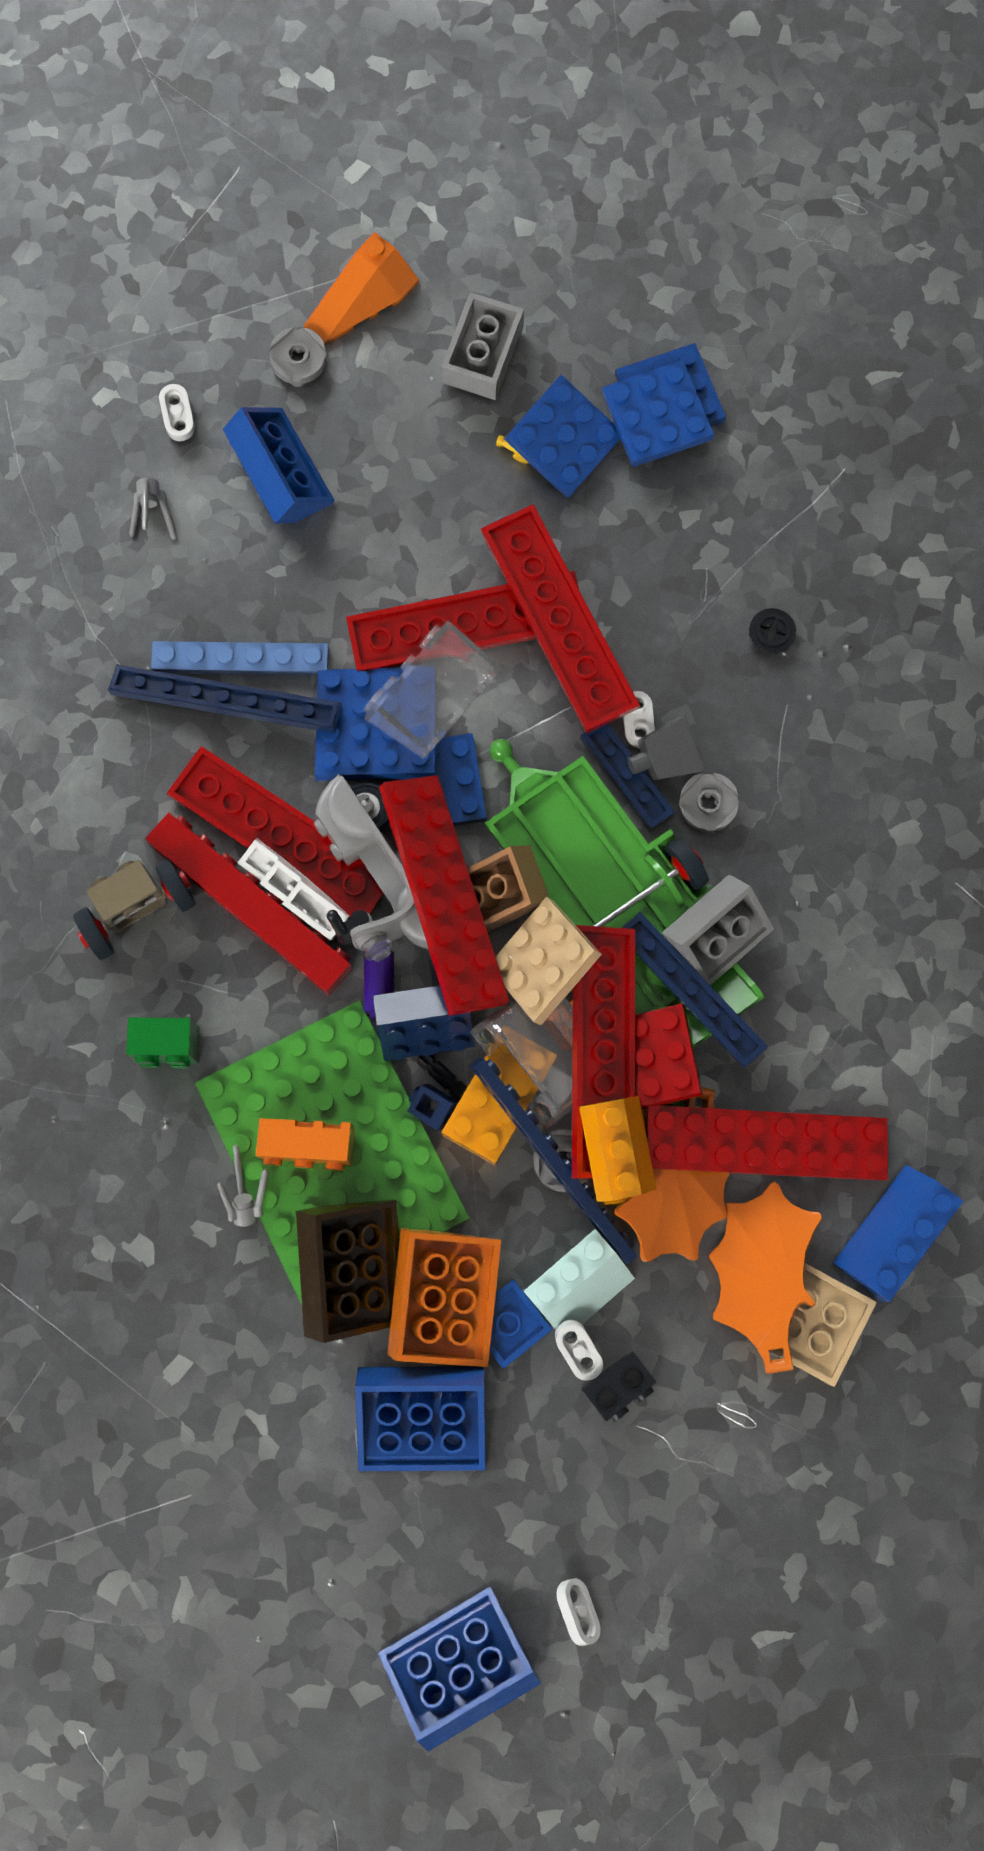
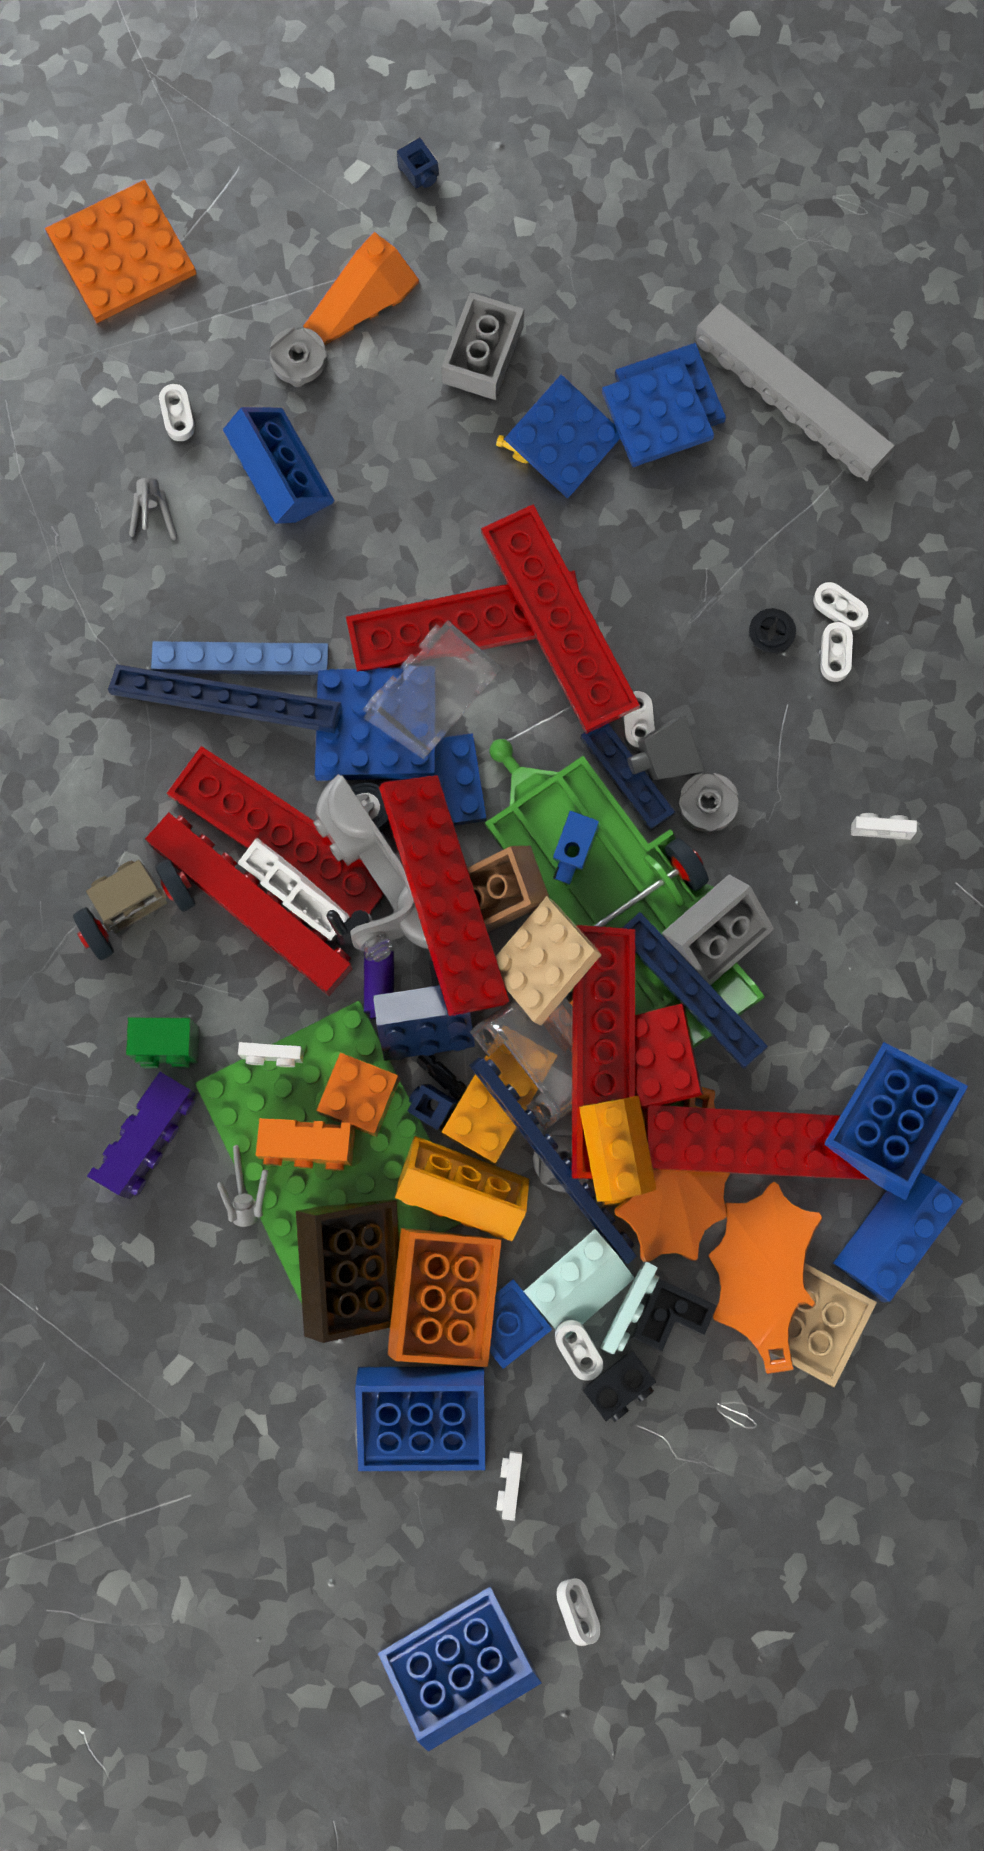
none -> orange plate [45,179,197,323]
none -> dark purple wedge [87,1072,196,1200]
none -> white plate [238,1042,304,1067]
none -> orange brick [316,1053,400,1137]
none -> light orange slope [395,1136,530,1241]
none -> dark blue brick [397,137,439,189]
none -> white plate [496,1451,523,1521]
none -> blue torso [553,811,600,885]
none -> light aqua plate [600,1262,659,1355]
none -> black brick [631,1279,717,1351]
none -> light grey brick [695,303,895,481]
none -> white plate [813,582,868,631]
none -> white plate [820,622,853,682]
none -> blue slope [825,1042,968,1201]
none -> white plate [851,813,917,840]

